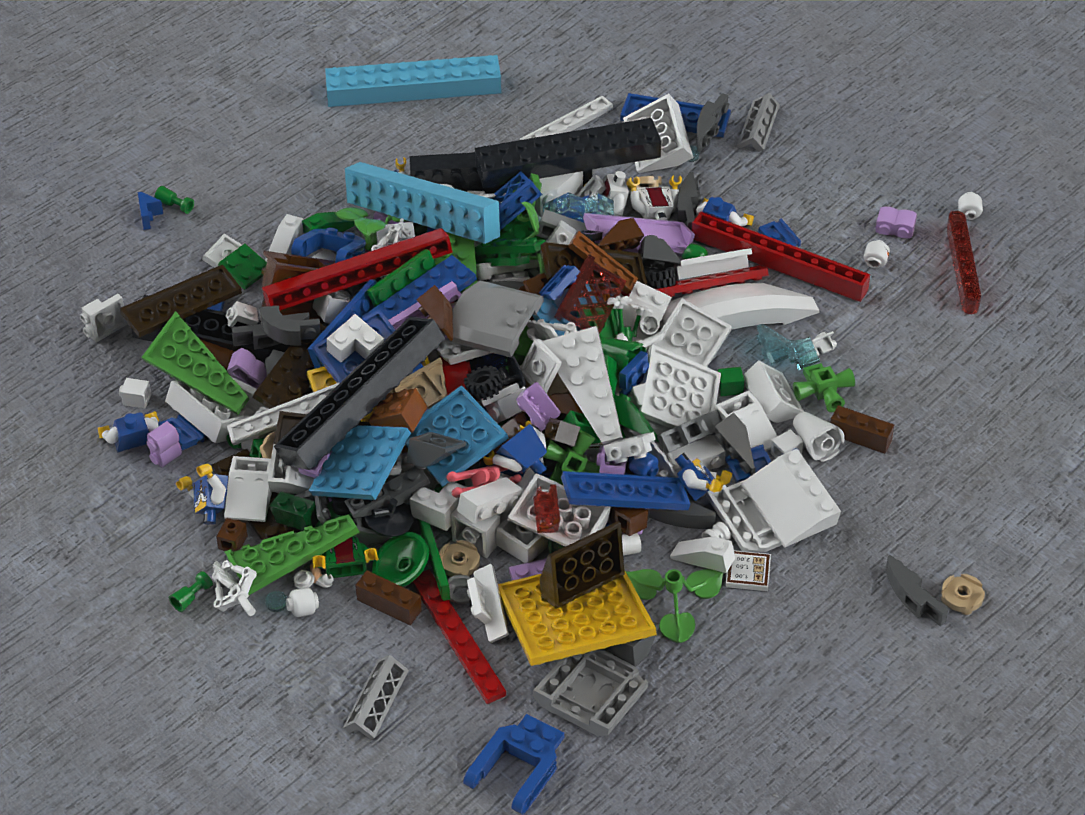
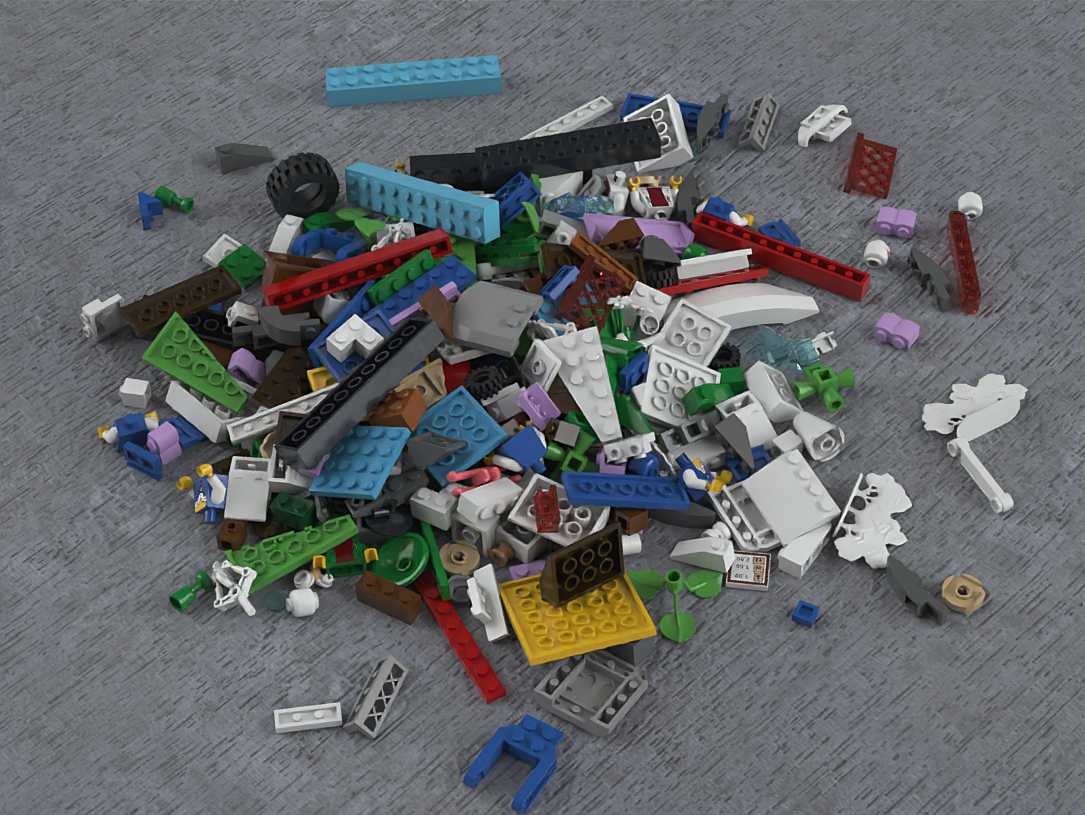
black plate [576,230,603,243] -> none
reddish brown brick [830,405,895,454] -> none
none -> blue plate [123,441,163,481]
none -> dark grey slope [215,143,273,175]
none -> black tyre [266,152,340,220]
none -> white plate [274,702,343,733]
none -> medium nougat wheel [489,541,515,567]
none -> green slope [681,383,735,416]
none -> black tyre [707,343,741,372]
none -> white slope [777,523,832,579]
none -> blue plate [791,600,820,628]
none -> white plate [798,104,852,147]
none -> white plant [832,473,912,569]
none -> clear red fence [843,132,897,199]
none -> lavender brick [874,312,920,350]
none -> dark grey slope [907,248,951,312]
none -> white plant [922,374,1028,441]
none -> white piece [947,437,1014,513]

